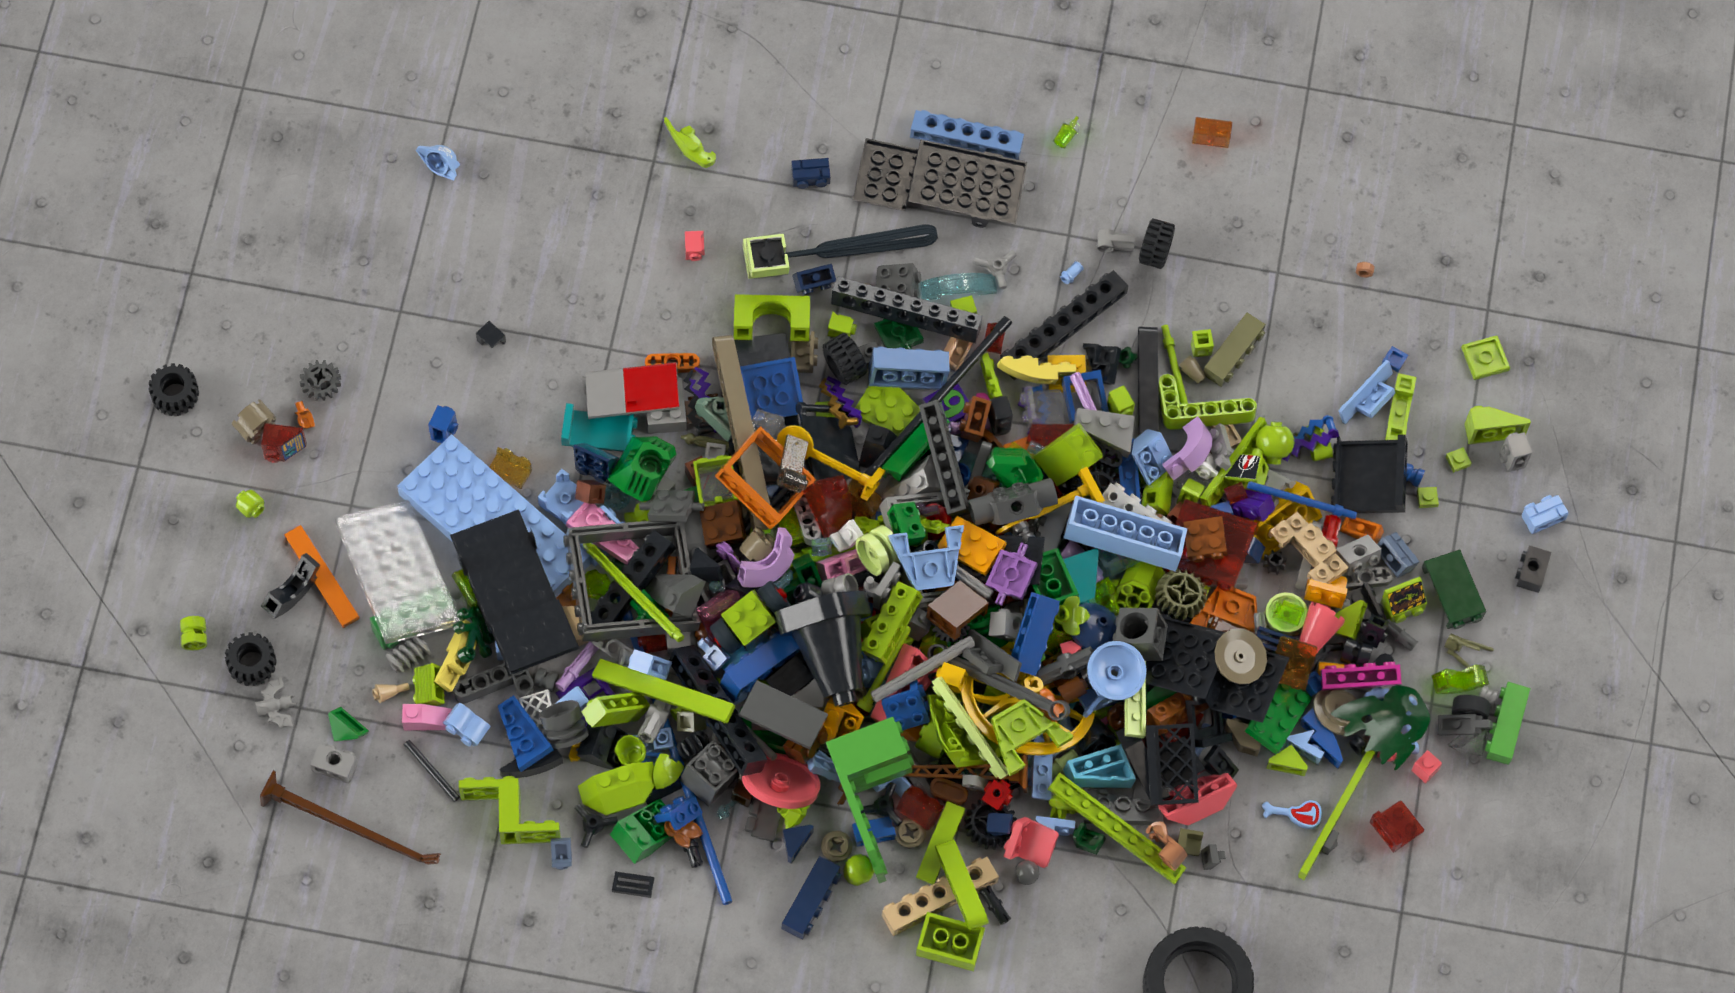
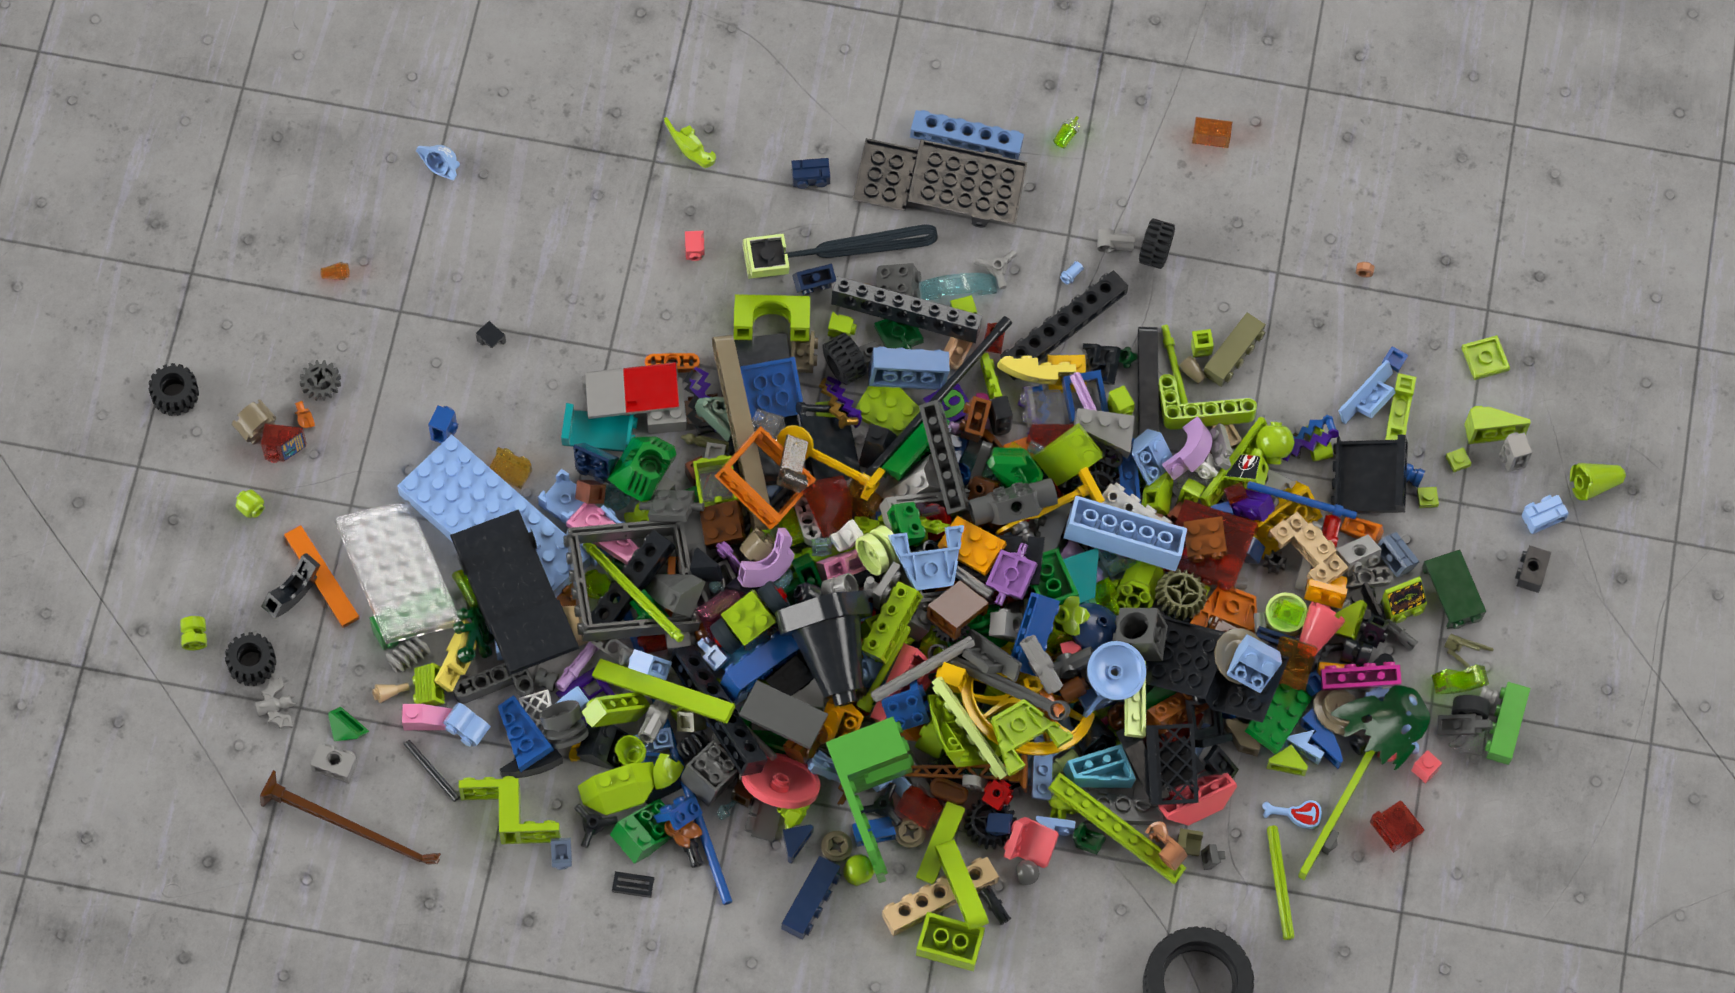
none -> clear orange cone [321,262,350,280]
none -> light grey piece [1019,635,1063,694]
none -> light blue slope [1227,634,1282,693]
none -> lime axle [1267,825,1294,940]
none -> lime cone [1570,463,1626,501]

